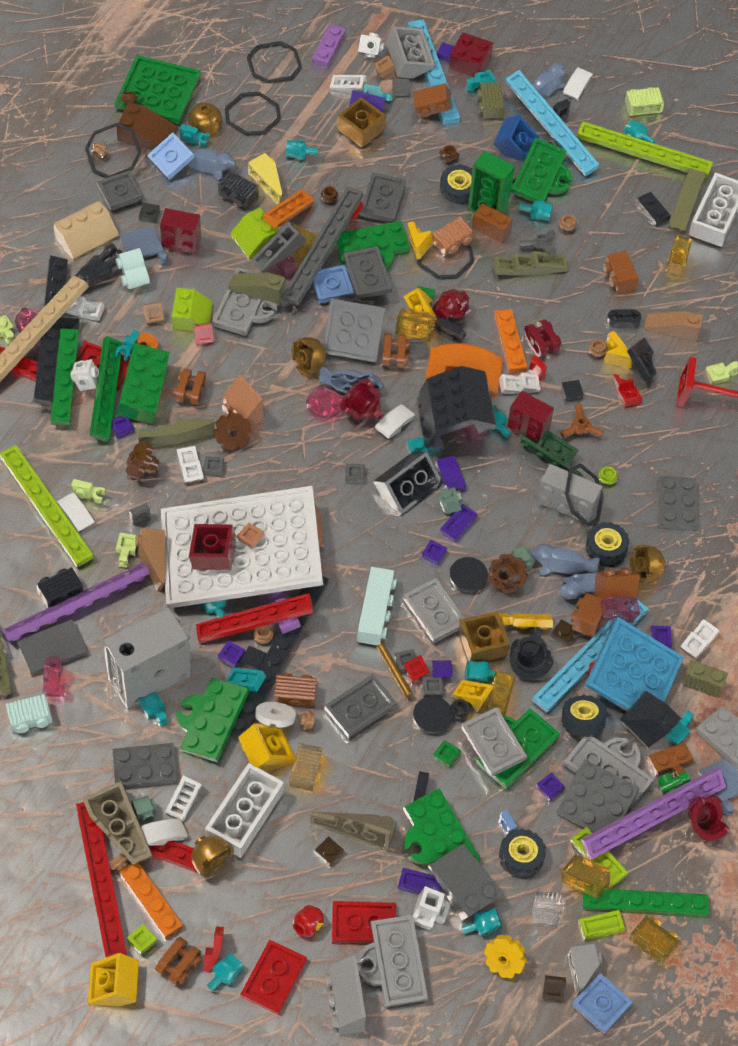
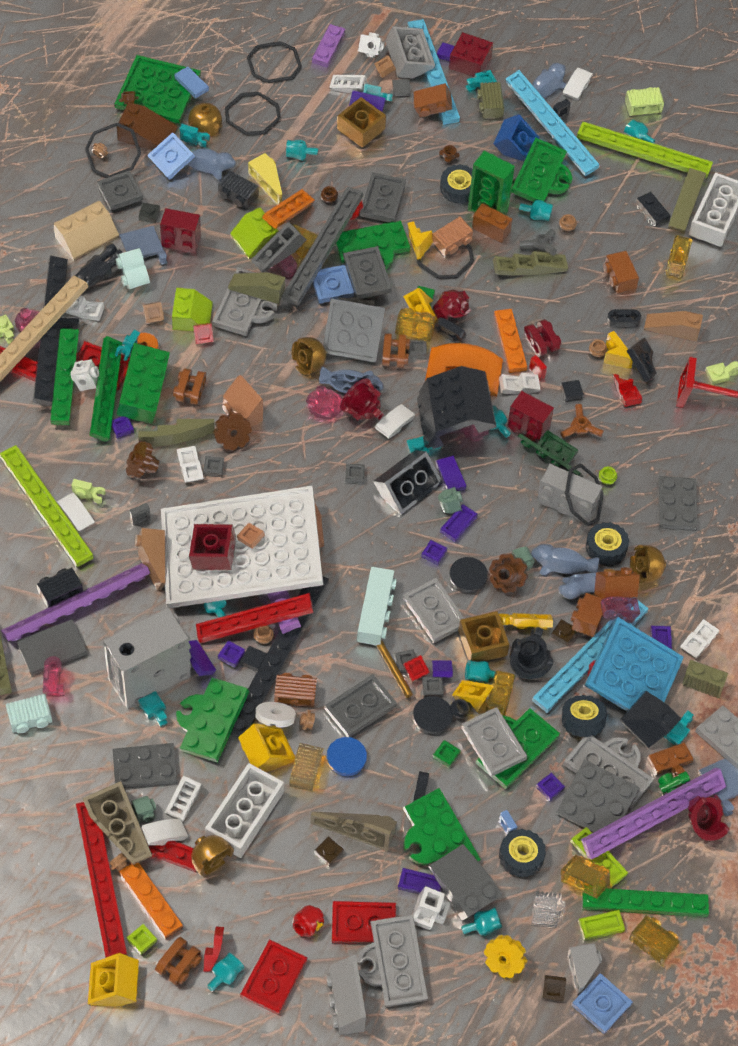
yellowish green plate [116,533,137,568] -> none
teal plate [226,668,266,692] -> none
none -> medium blue tile [174,67,209,99]
none -> dark purple tile [189,640,216,676]
none -> blue tile [326,737,367,777]

